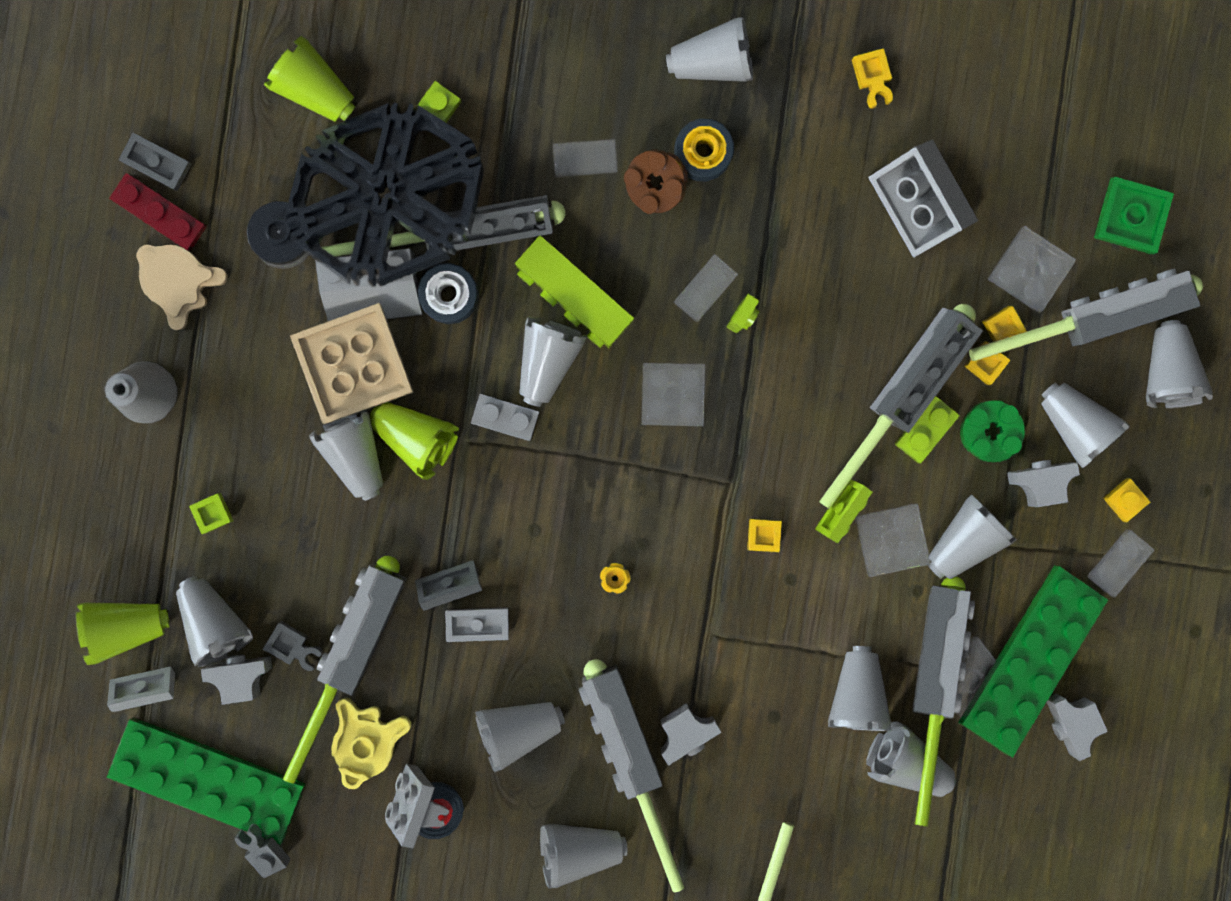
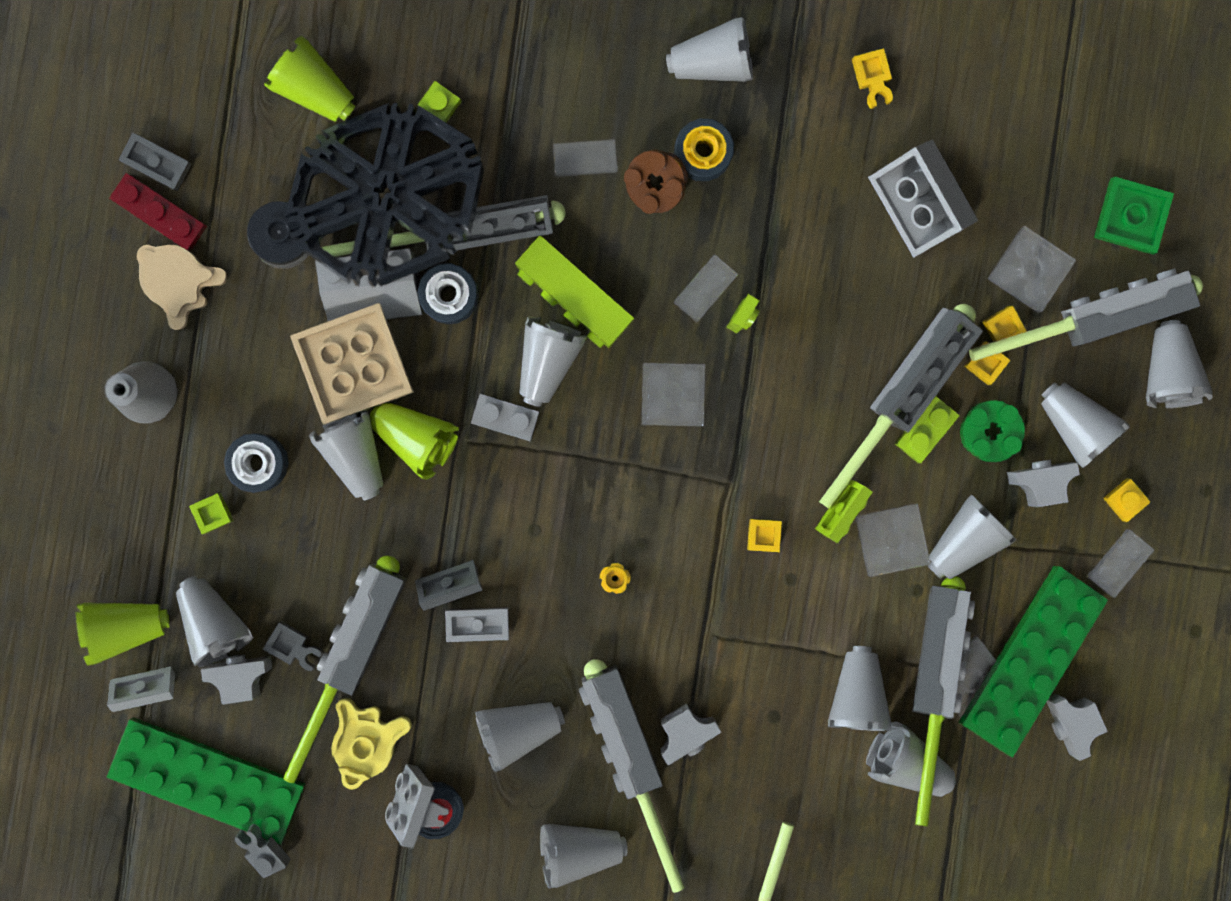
none -> wheel [224,433,289,493]

